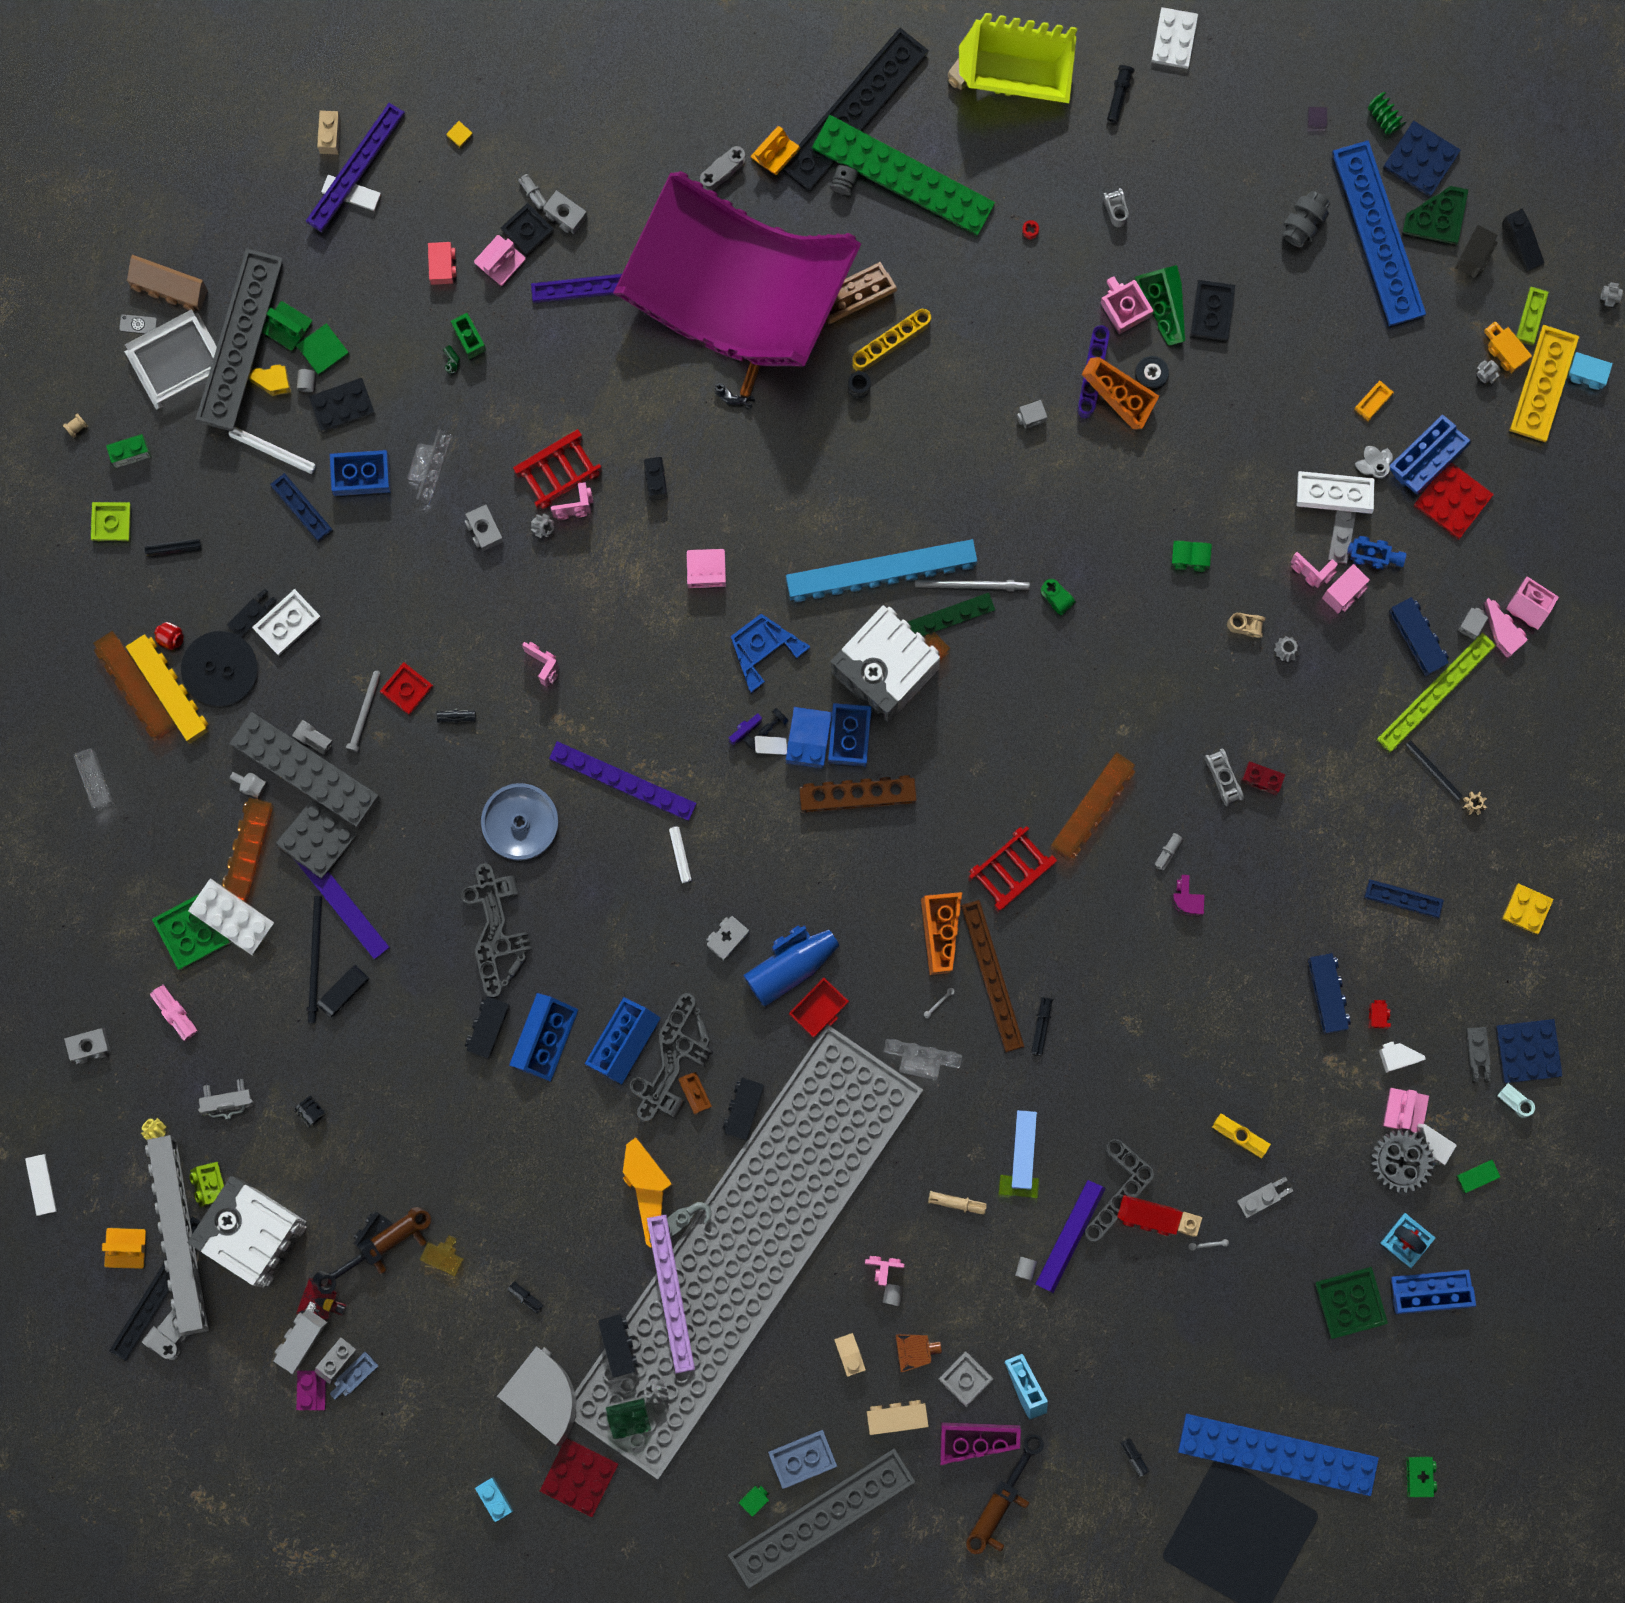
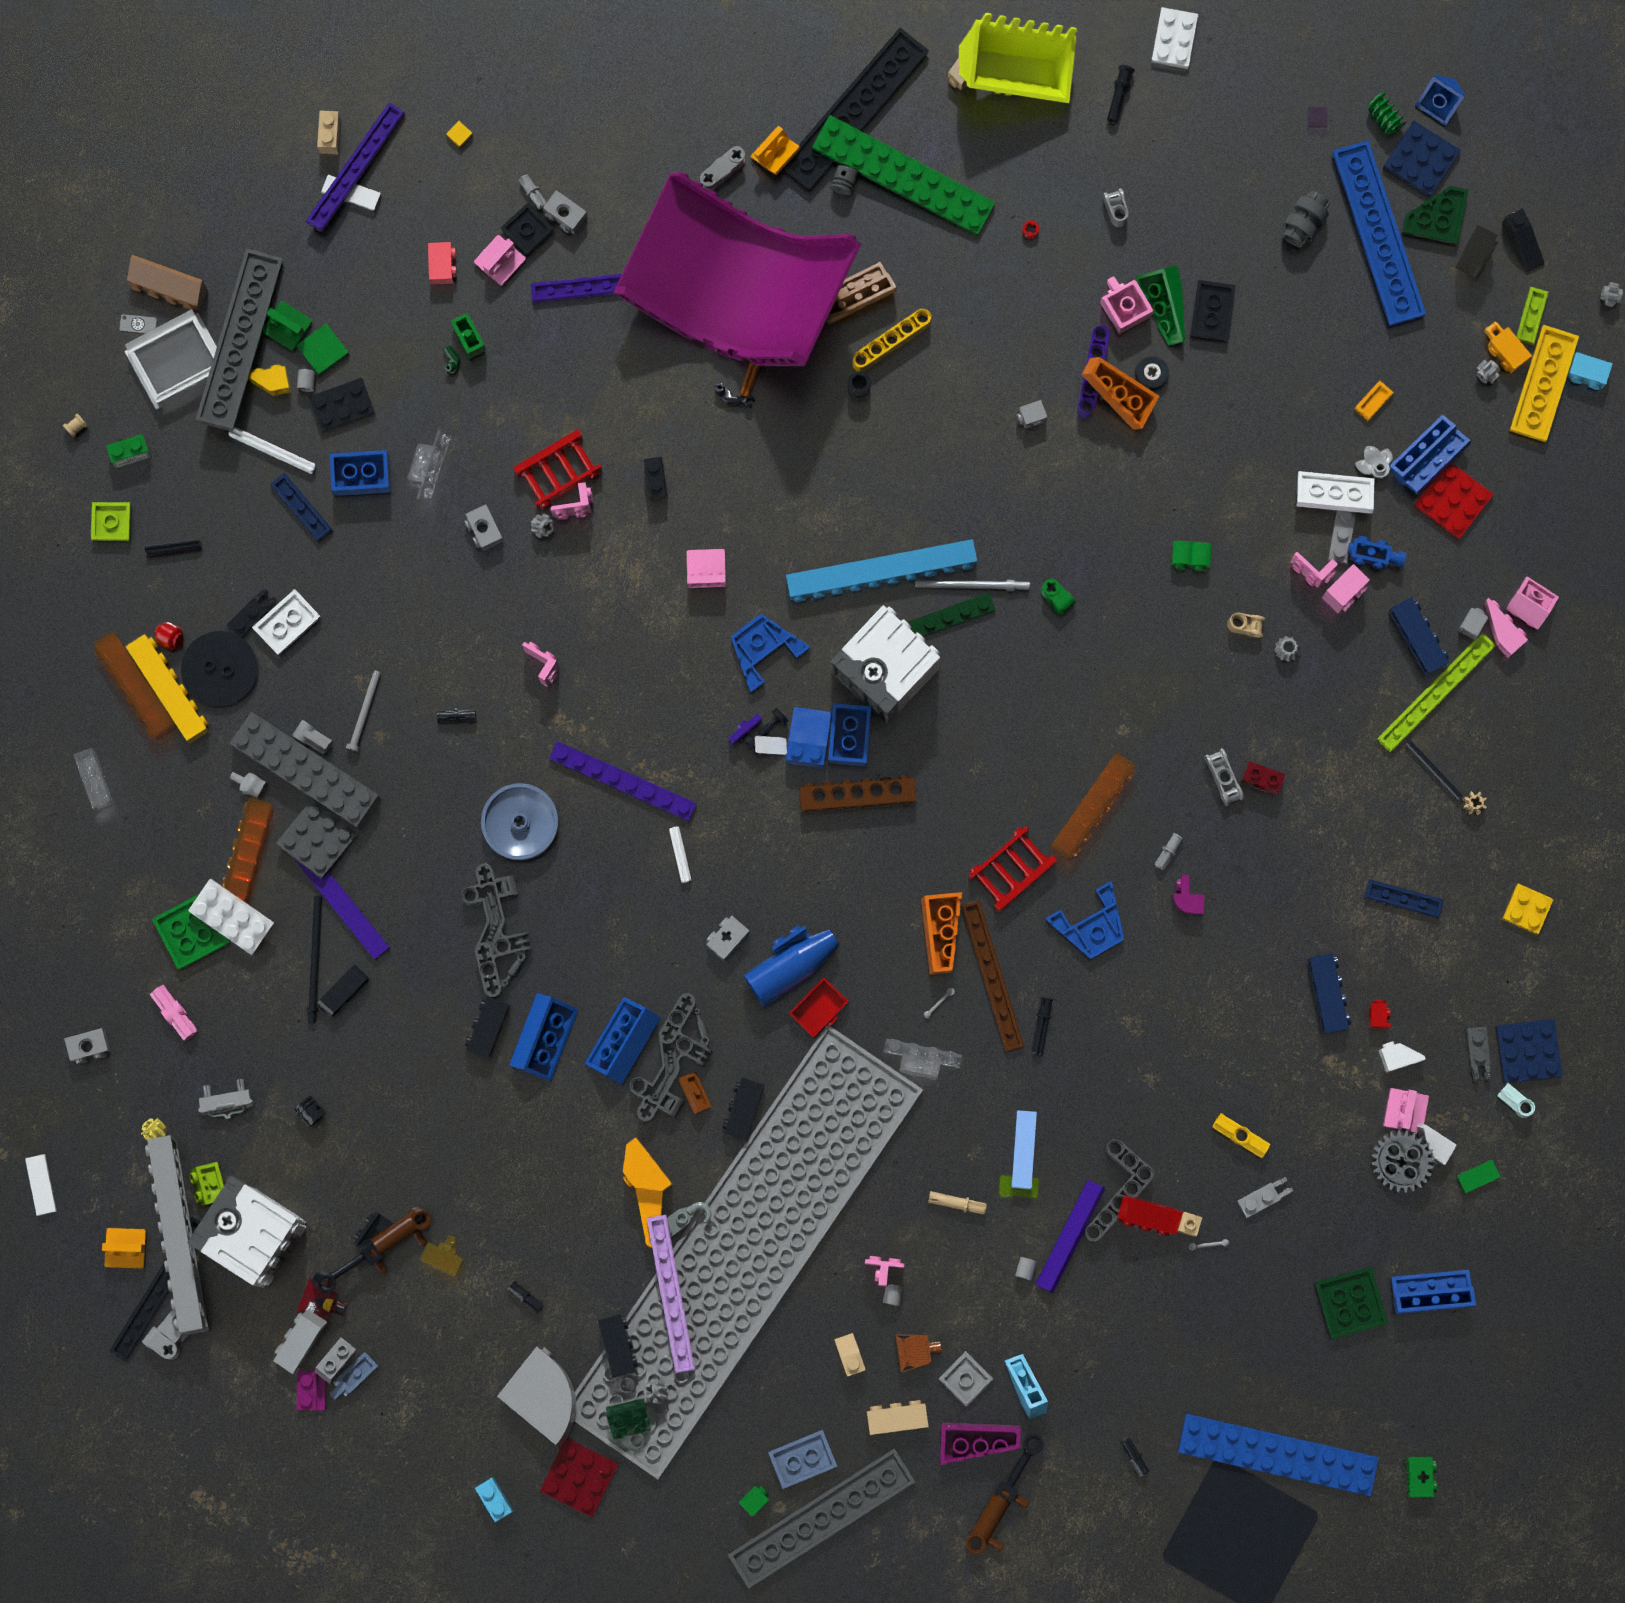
red tile [380,662,434,716] -> none
clear orange brick [924,632,950,661] -> none
medium azure plate [1380,1213,1435,1268] -> none
none -> blue wing [1046,881,1124,960]
none -> blue slope [1415,75,1465,126]

